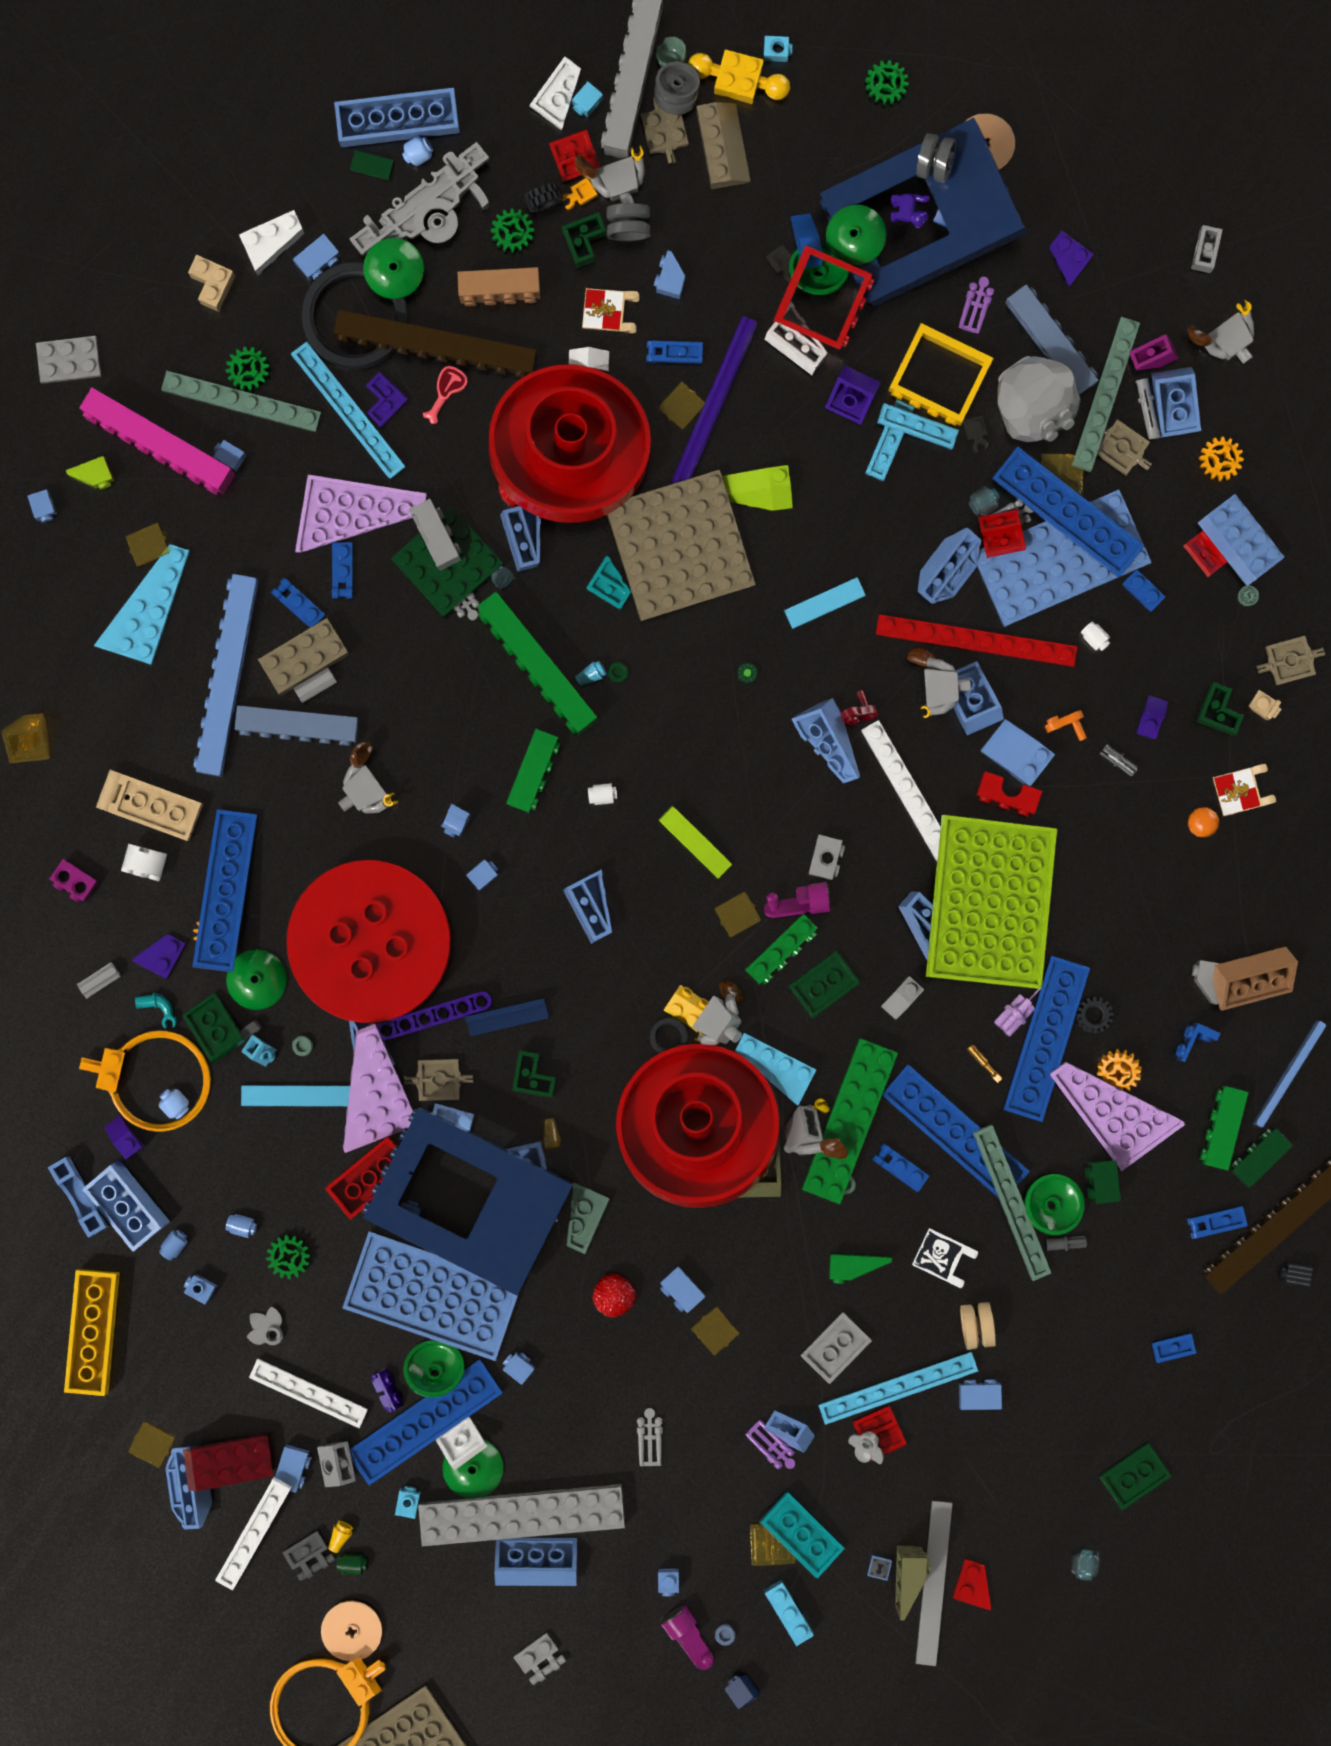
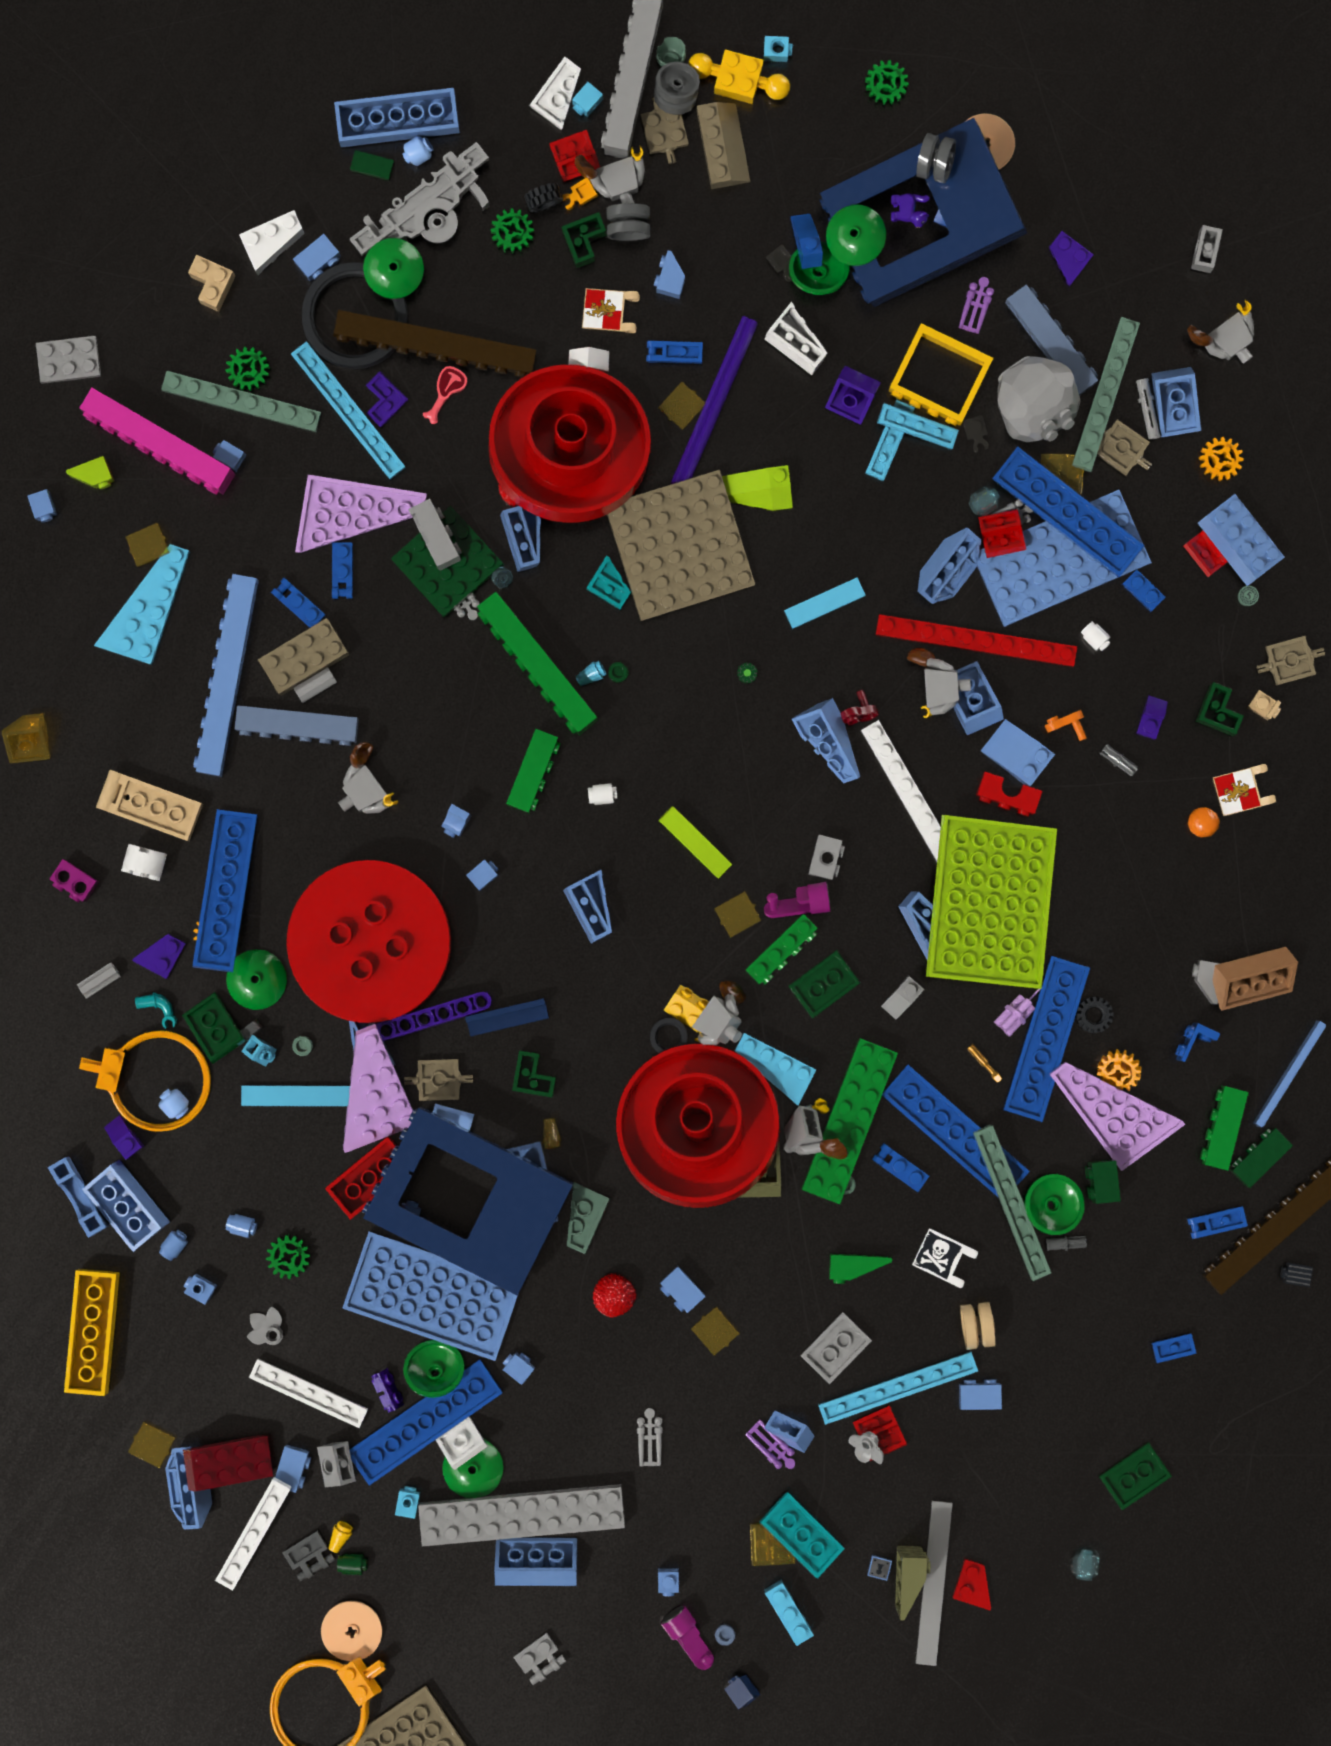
medium nougat brick [457,267,541,306] -> none
red window [773,245,875,350] -> none
magenta slope [1129,334,1179,370] -> none

